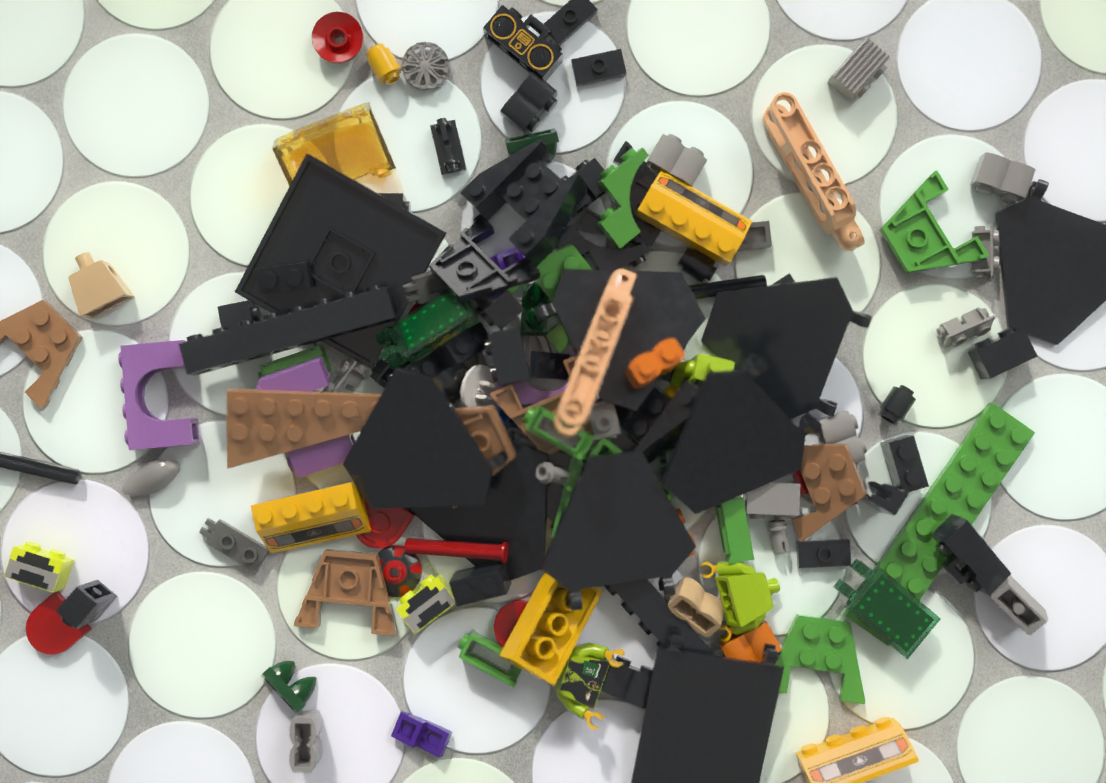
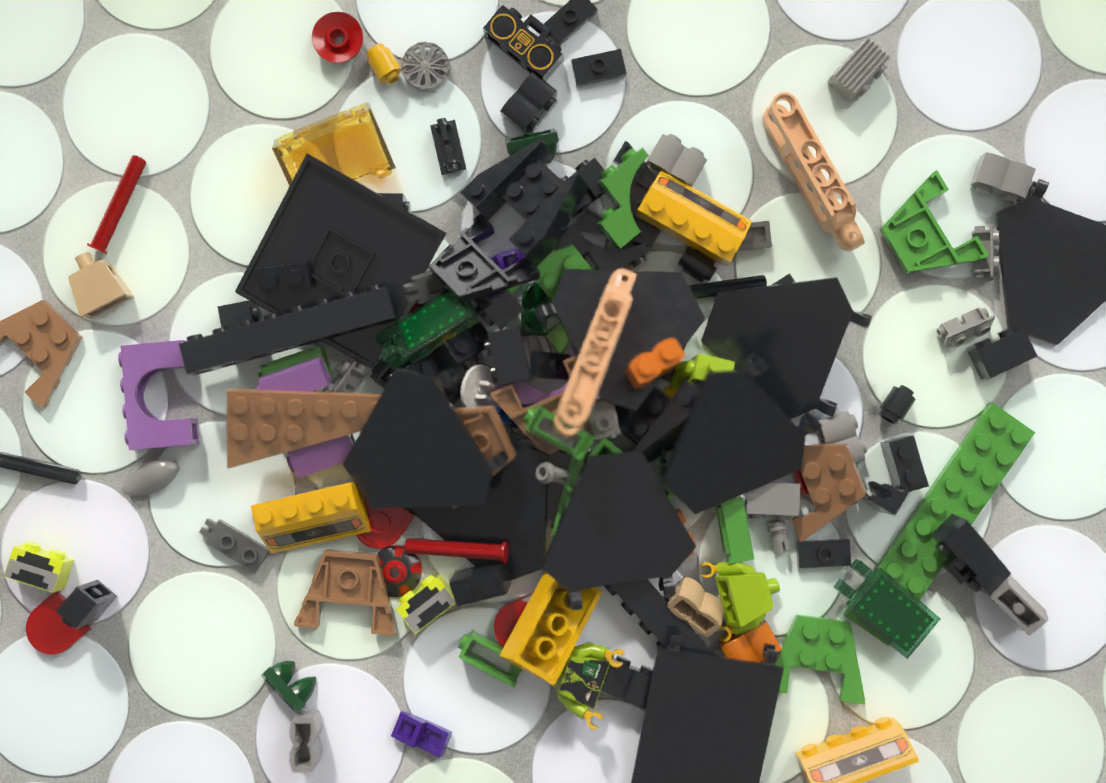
none -> red axle [87,155,146,254]

